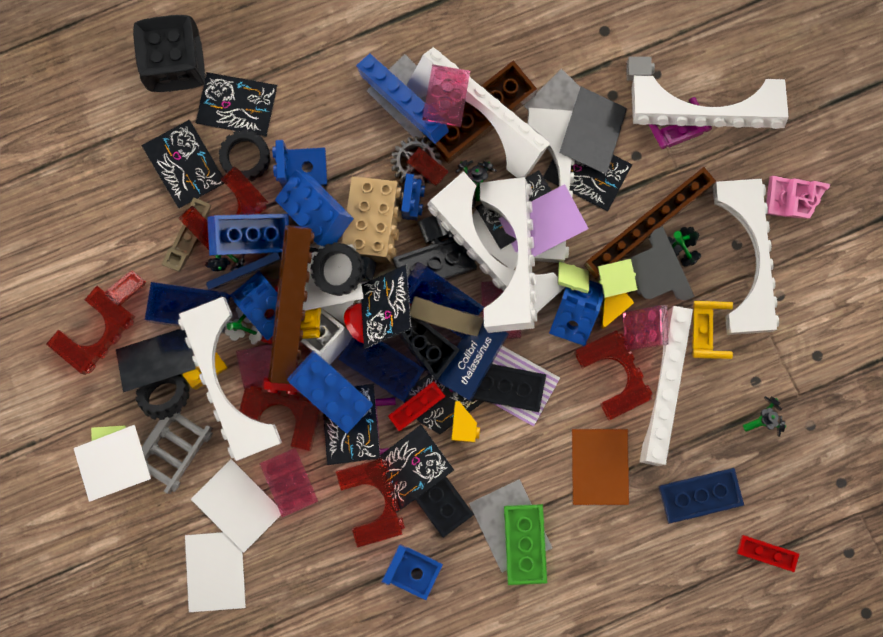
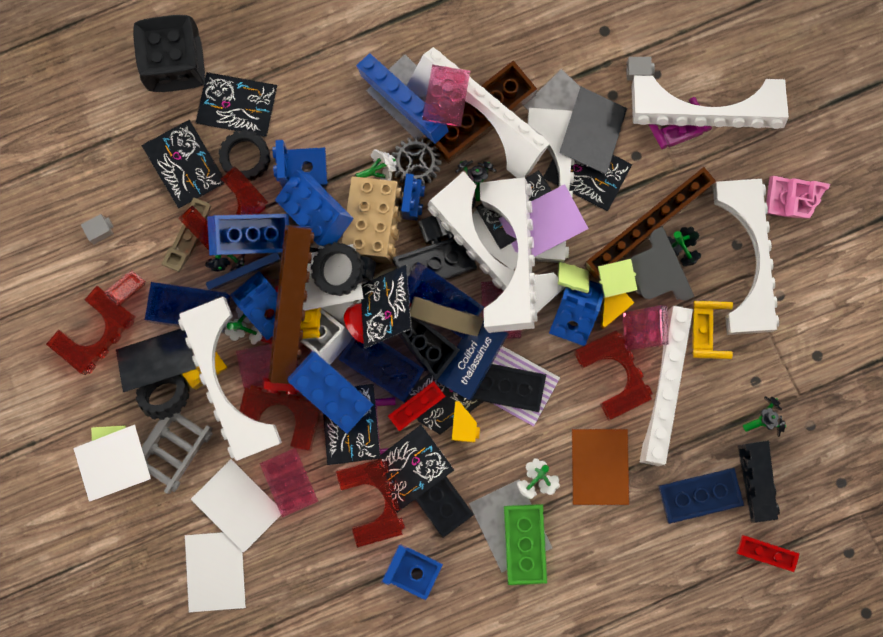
clear red tile [407,147,449,187] -> none
none -> light grey brick [81,214,114,244]
none -> plant [355,149,397,181]
none -> white plant [517,458,560,499]
none -> black wedge [738,440,780,523]

